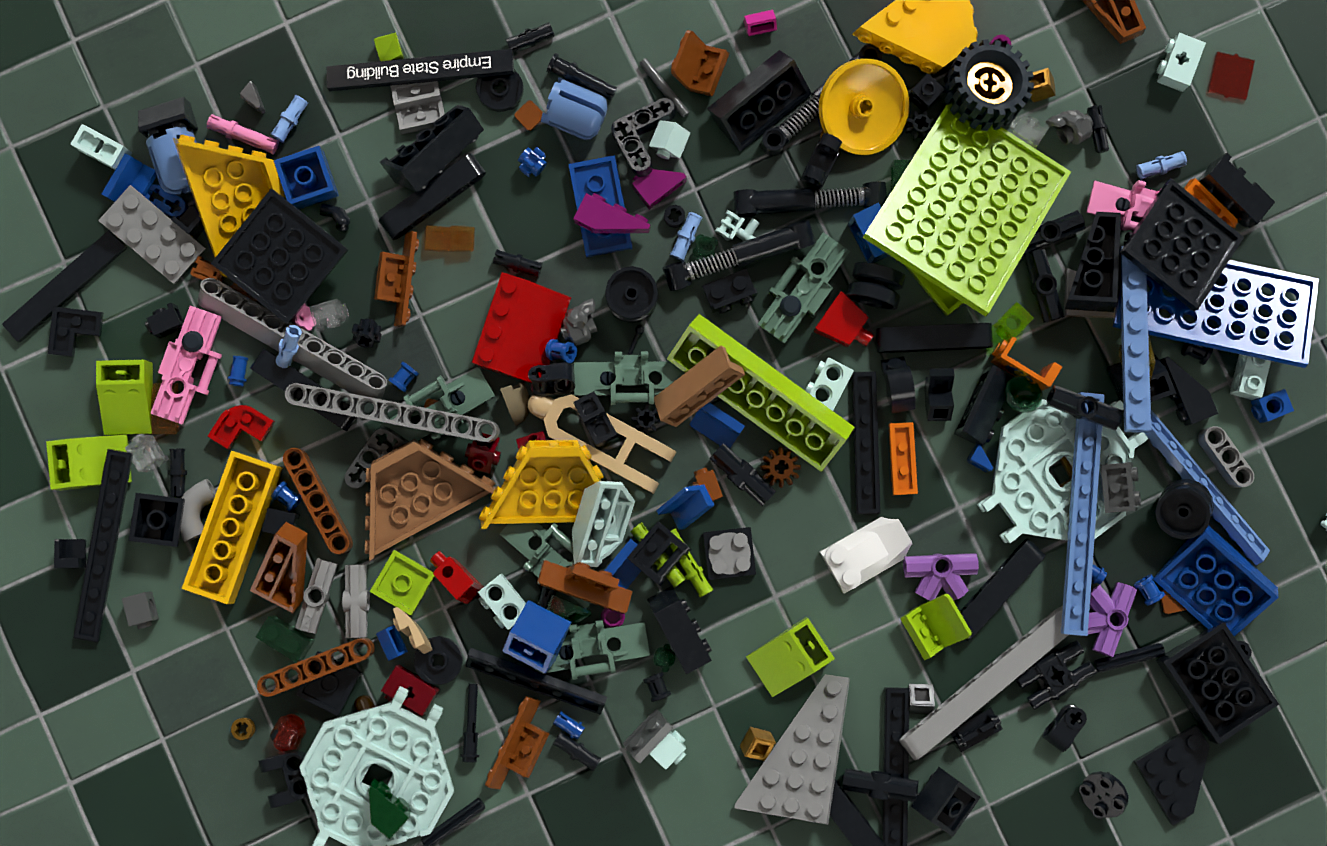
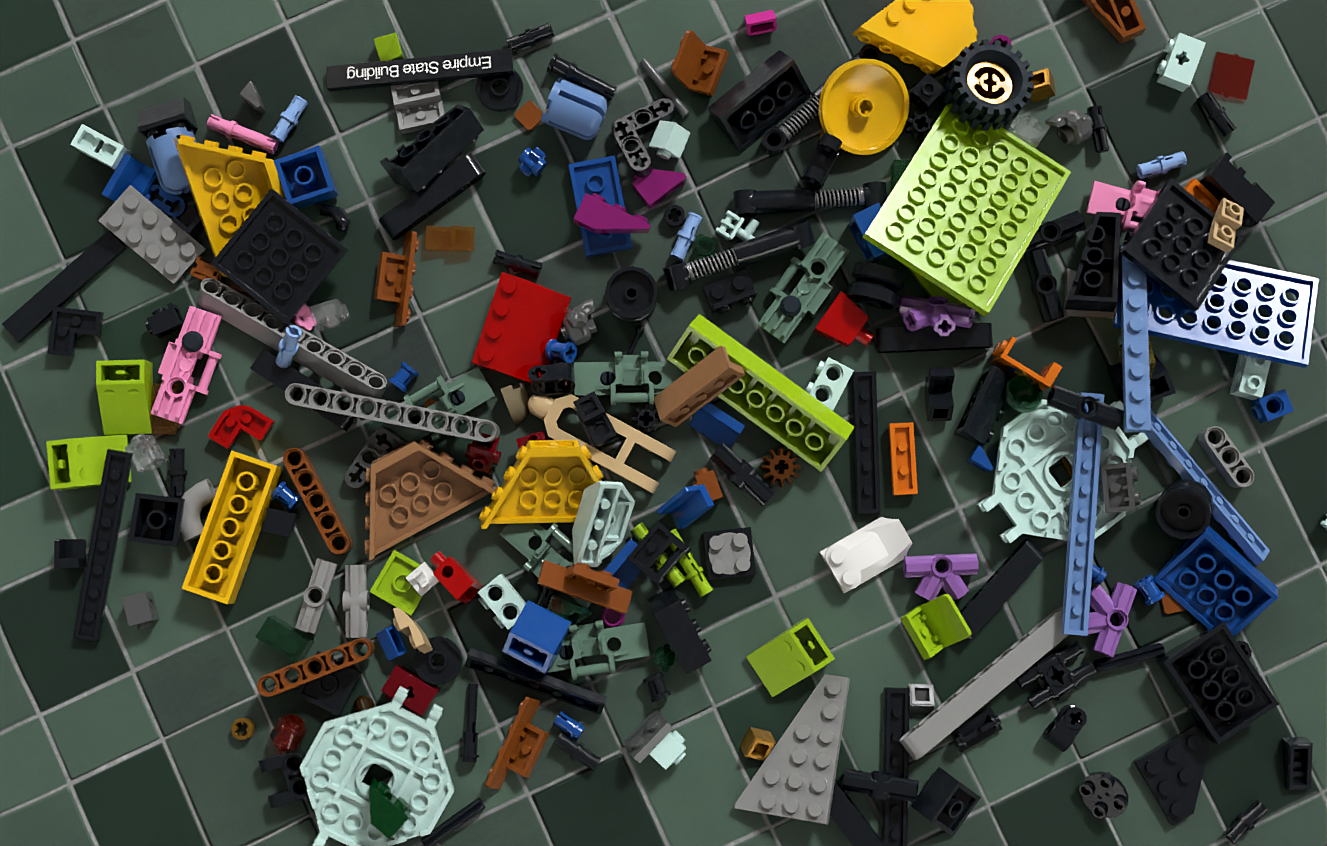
blue pin [227,356,248,387] -> none
dark orange wedge [250,522,308,613] -> none
black gear [352,318,382,348] -> none
black brick [881,356,915,413] -> none
clear neon green brick [993,302,1034,340] -> none
black slope [1160,357,1218,426] -> none
black bush [1181,343,1213,365] -> none
none -> white tile [406,562,439,596]
none -> medium lavender piece [899,295,975,336]
none -> black pin [1197,90,1237,137]
none -> tan slope [1207,198,1244,253]
none -> black pin [1223,800,1269,845]
none -> black slope [1282,737,1313,790]

